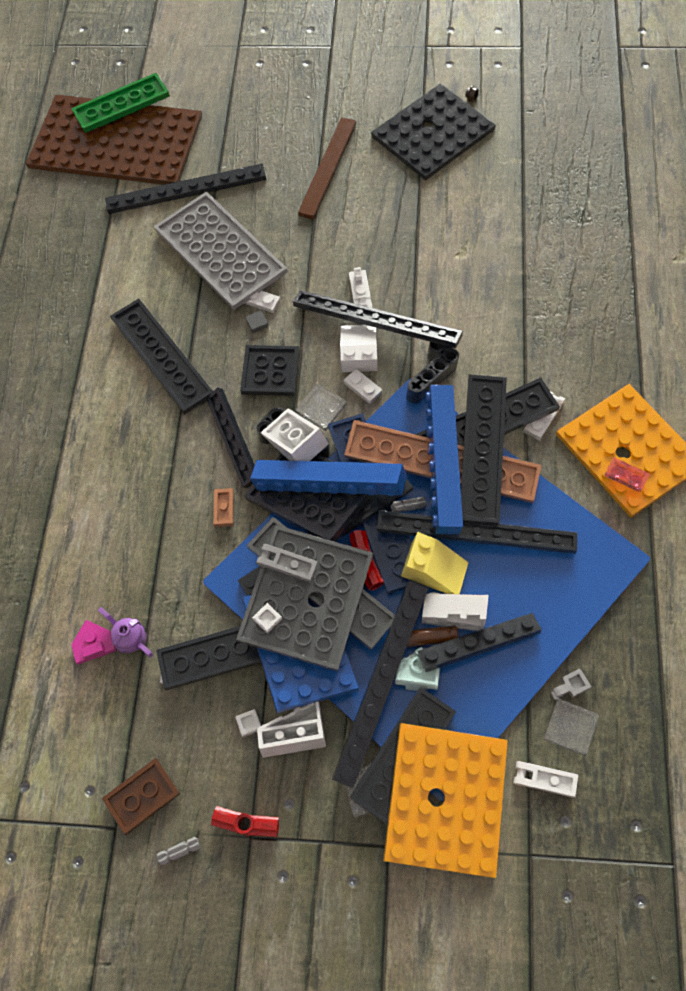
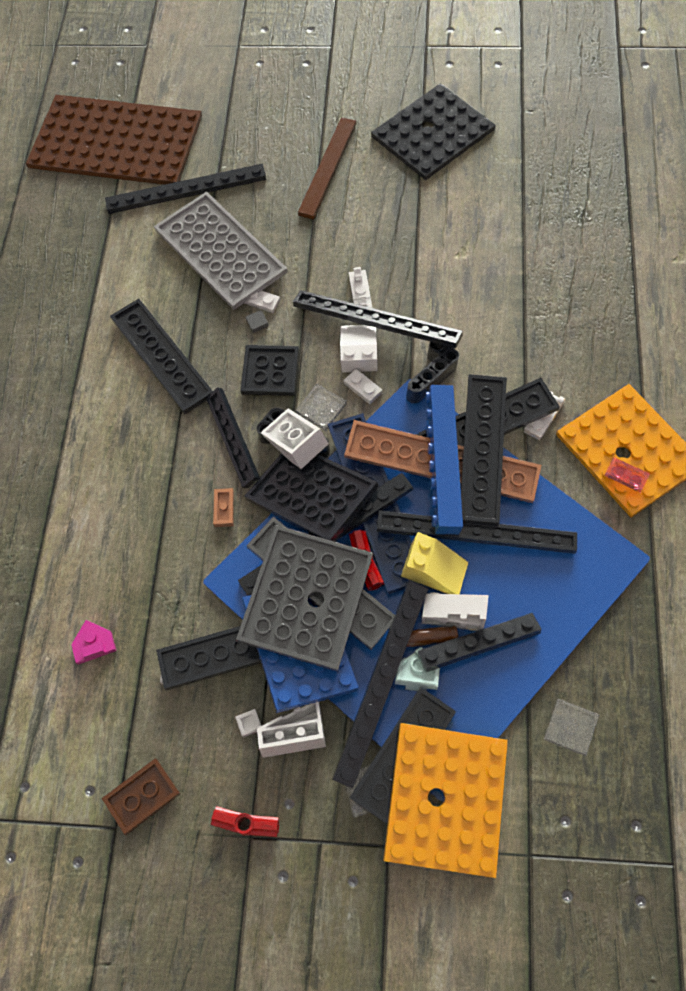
green plate [71,73,170,133] -> none
medium lavender helmet [98,607,153,658] -> none
light grey axle [157,837,200,865] -> none
blue brick [250,460,407,496] -> none
white tile [252,603,282,634] -> none
light grey plate [256,544,318,583] -> none
light grey axle [391,497,426,513] -> none
dark brown plate [465,86,479,102] -> none
white plate [513,761,578,798] -> none
light grey plate [551,669,591,700] -> none

